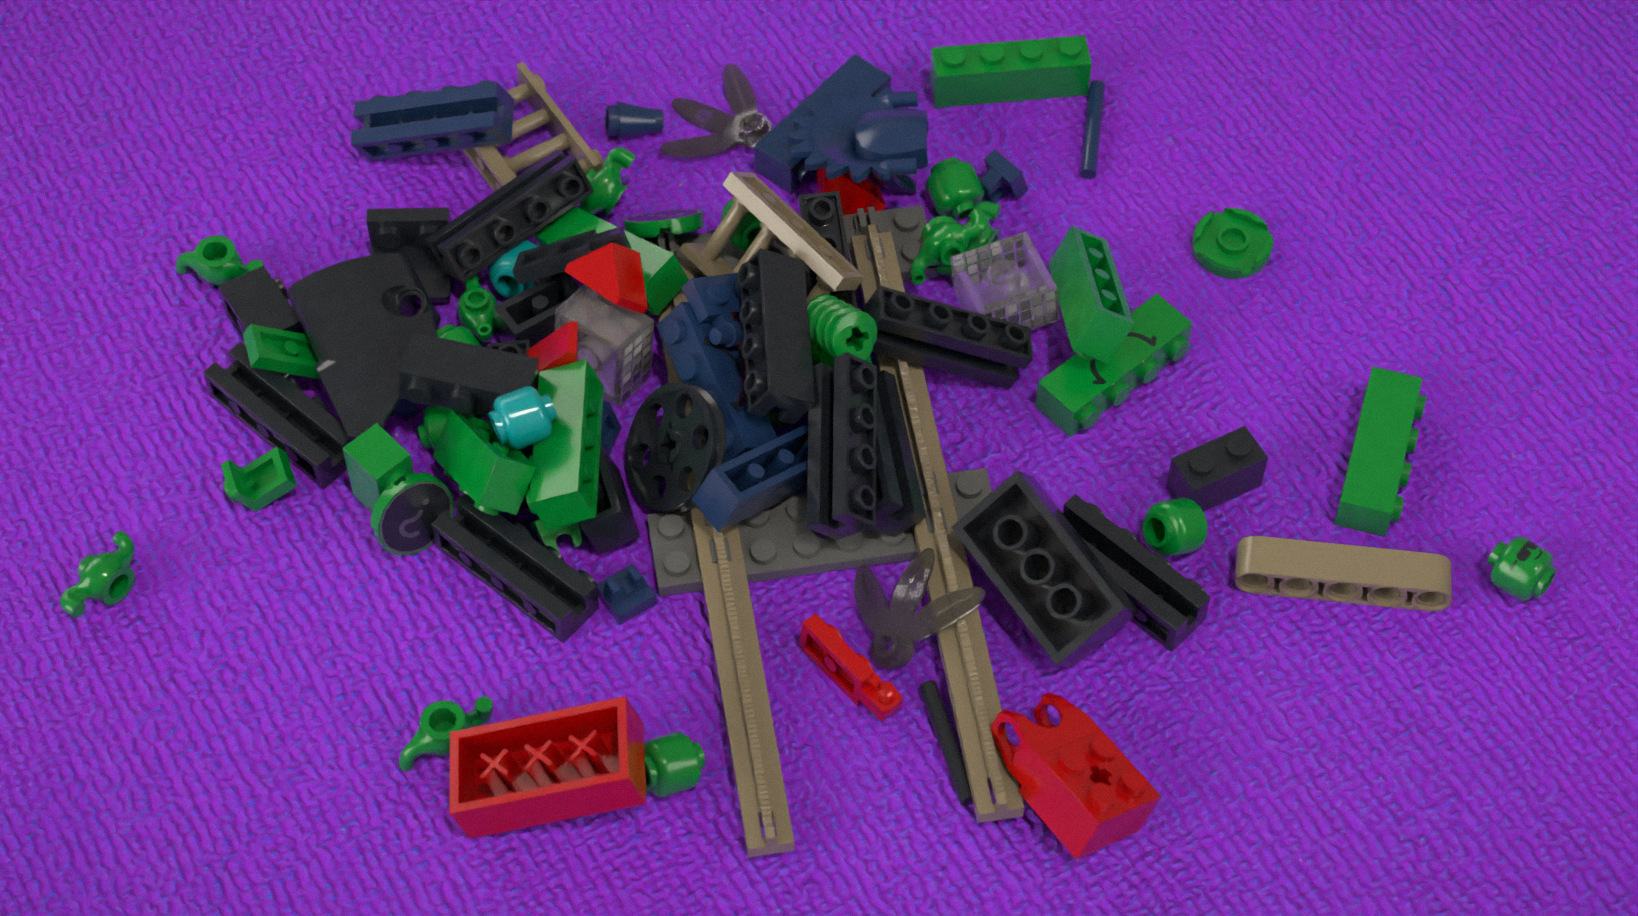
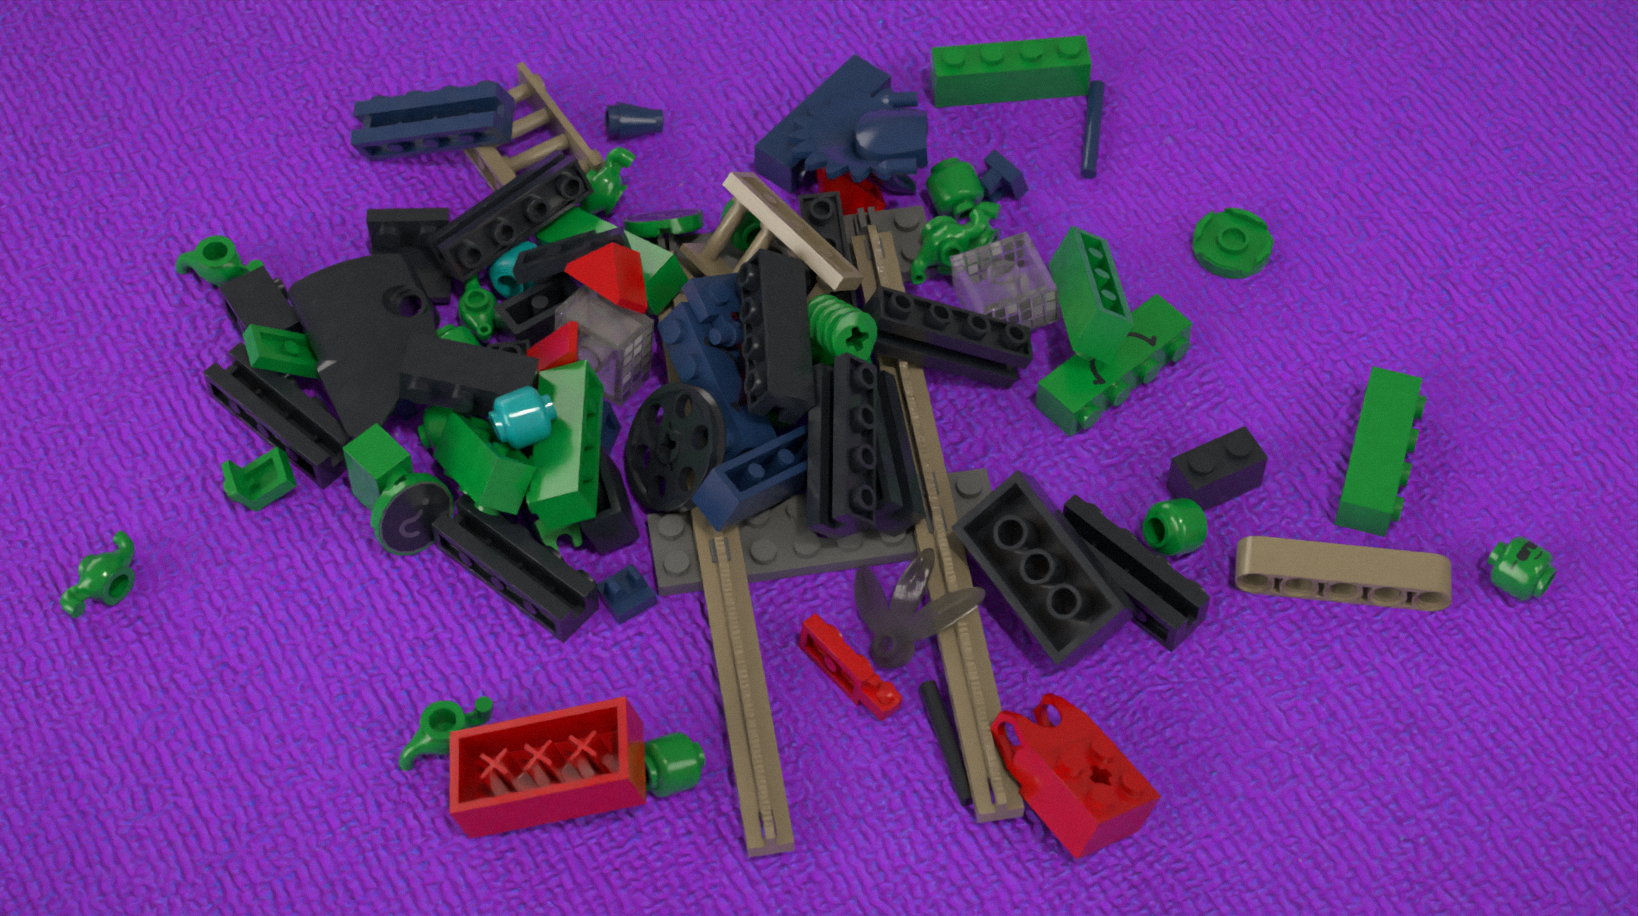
clear smoke plant [659,63,773,158] -> none

